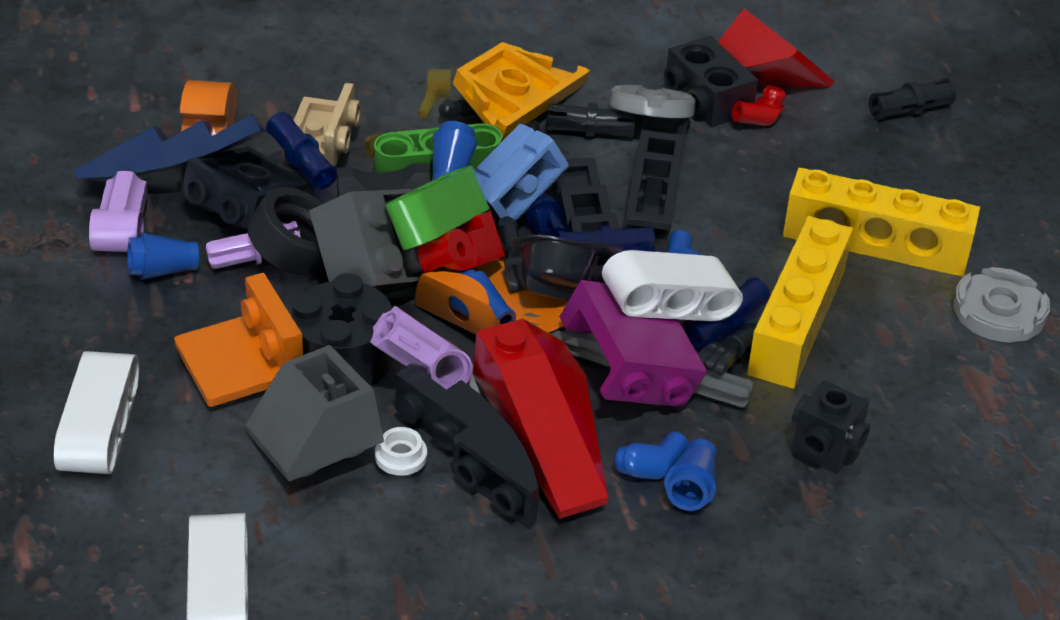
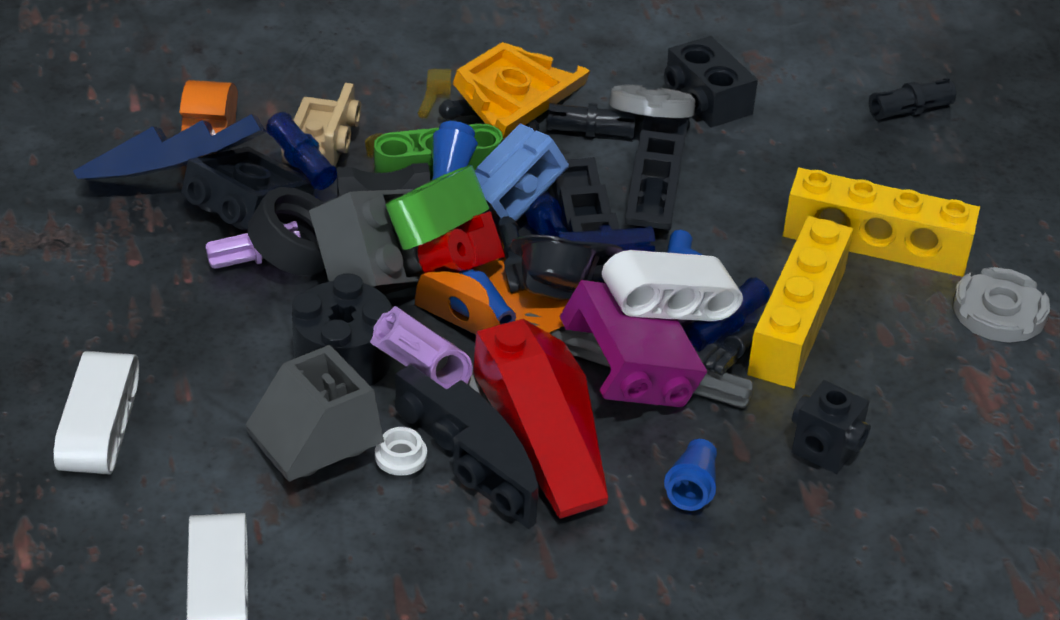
lavender piece [89,171,148,252] -> none
blue cone [127,232,199,280] -> none
orange bracket [174,272,303,407] -> none
blue arm [614,431,689,480] -> none
red slope [718,9,835,88] -> none
red arm [732,85,786,126] -> none

